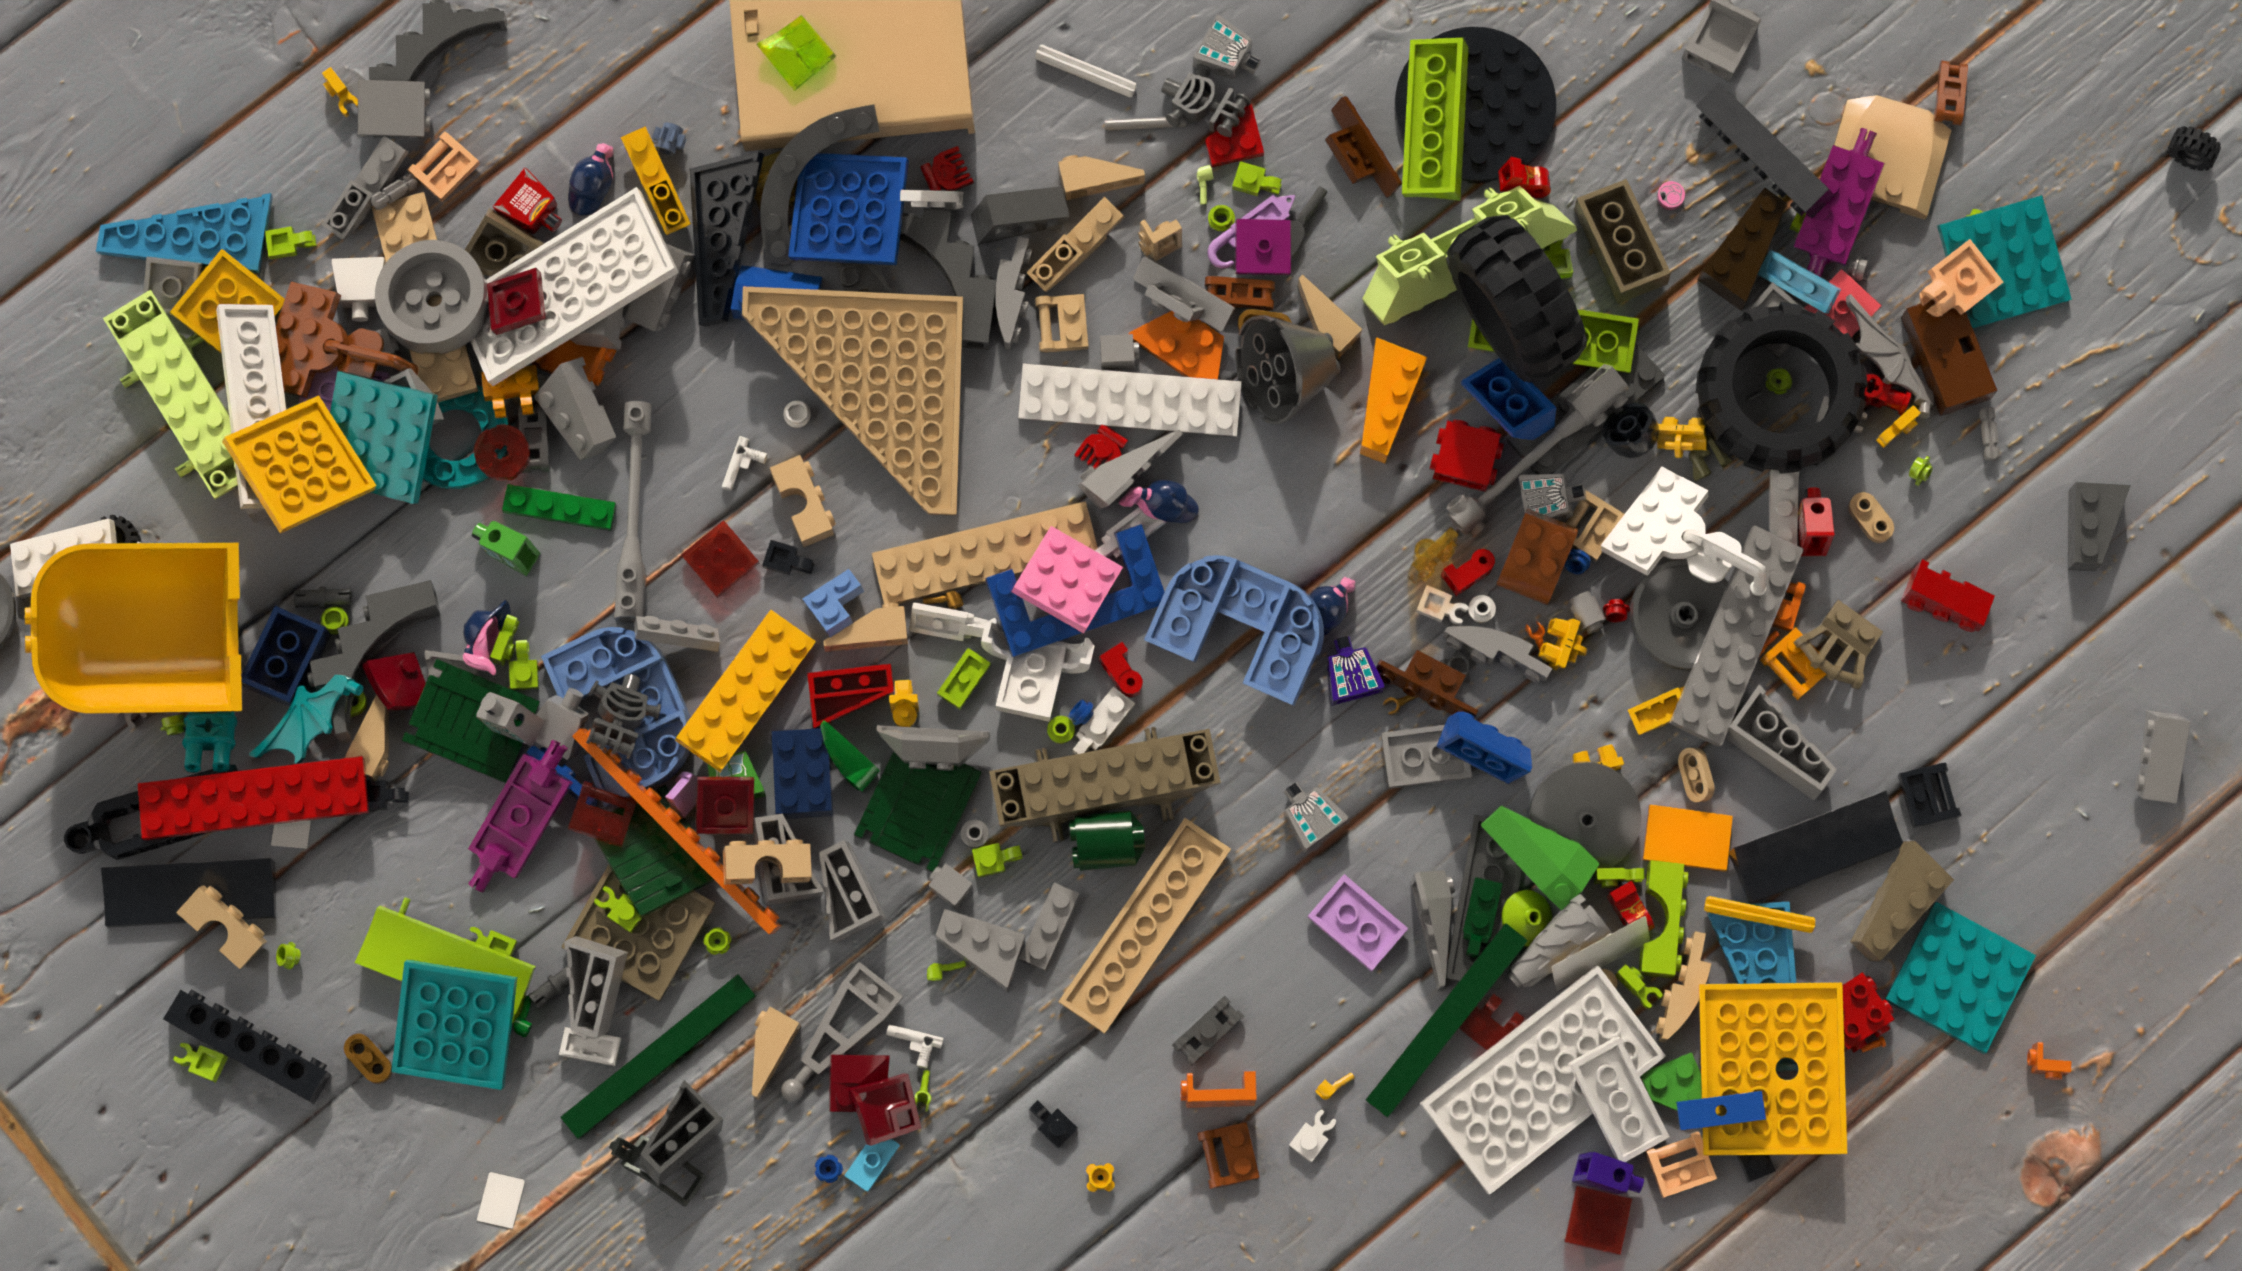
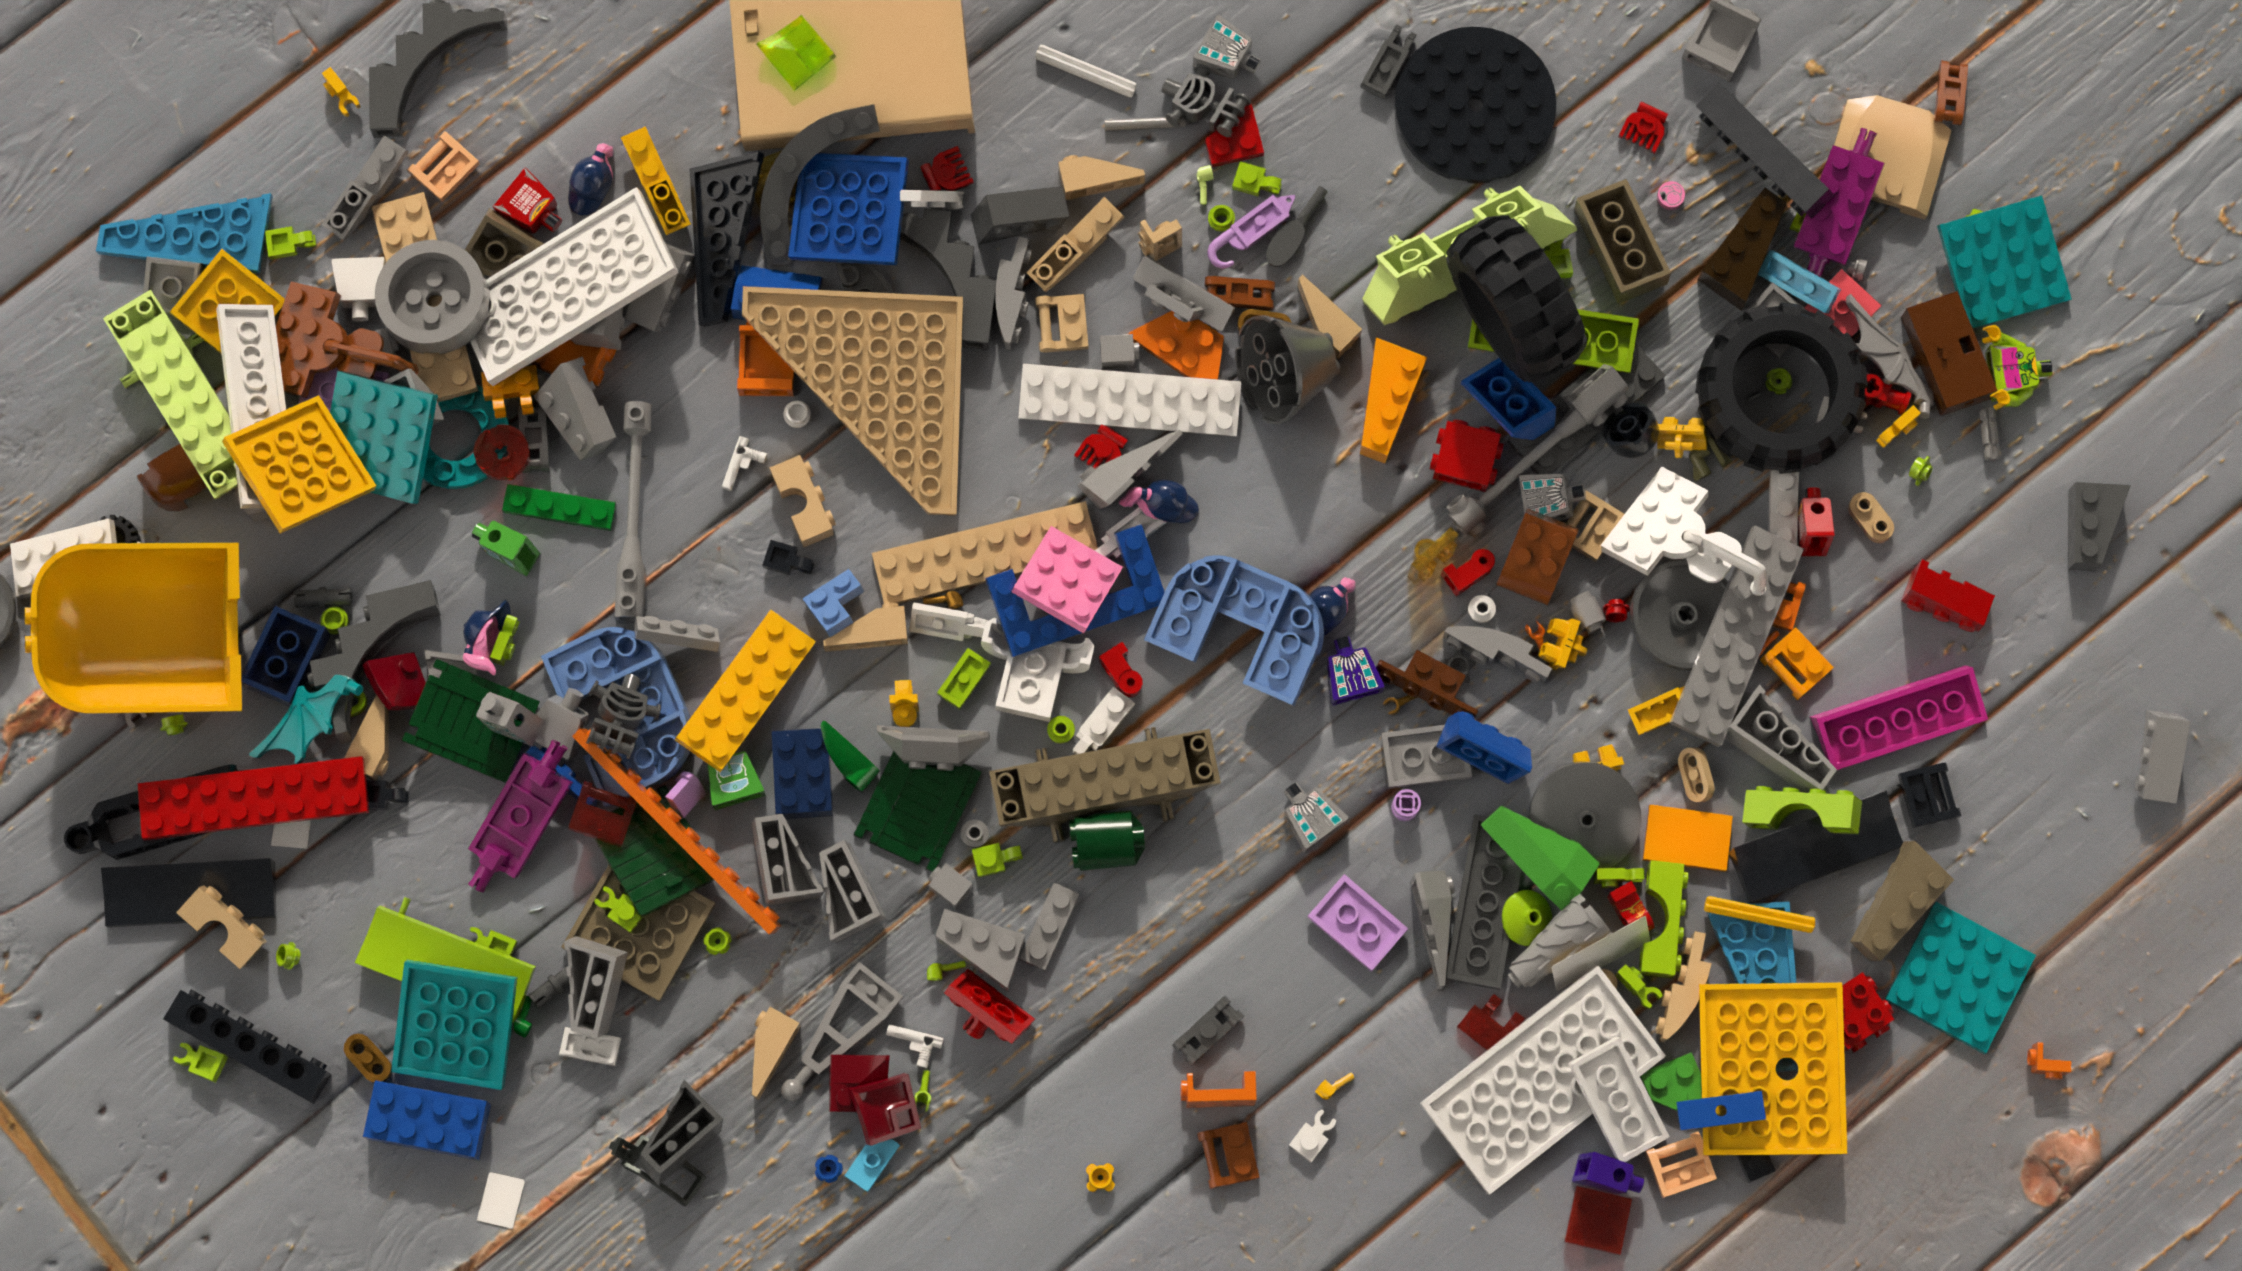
teal pin [182,711,238,773] -> none
light grey panel [358,80,430,139] -> none
light grey axle [370,173,418,210] -> none
dark red plate [487,268,546,335] -> none
lime plate [509,640,539,690] -> none
dark green tile [560,974,756,1140] -> none
sand blue gear [652,122,687,156] -> none
clear red plate [681,520,760,598] -> none
dark red plate [696,777,754,834] -> none
tan arch [723,839,812,885] -> none
red wedge [807,664,894,729] -> none
black plate [1029,1100,1078,1149] -> none
tan plate [1058,818,1231,1034] -> none
blue plate [1068,699,1094,726] -> none
magenta plate [1235,219,1291,275] -> none
reddish brown bracket [1325,96,1402,198] -> none
dark green tile [1365,923,1528,1118] -> none
lime arch [1402,38,1468,201] -> none
white plate [1416,585,1468,626] -> none
dark green hinge [1462,877,1503,958] -> none
red leg [1498,156,1551,198] -> none
blue plate [1564,549,1591,574] -> none
dark tan plate [1793,600,1883,690] -> none
orange piece [1861,1036,1886,1053] -> none
light nougat plate [1919,239,2003,317] -> none
black tyre [2167,126,2221,171] -> none
none -> reddish brown brick [137,444,207,512]
none -> blue brick [363,1080,491,1160]
none -> orange panel [737,322,794,397]
none -> red plate [944,969,1035,1044]
none -> dark grey hinge [1360,24,1417,99]
none -> lavender wheel [1391,789,1421,821]
none -> red piece [1618,101,1668,154]
none -> lime arch [1742,786,1862,834]
none -> dark pink arch [1810,665,1988,770]
none -> torso [1982,325,2052,410]

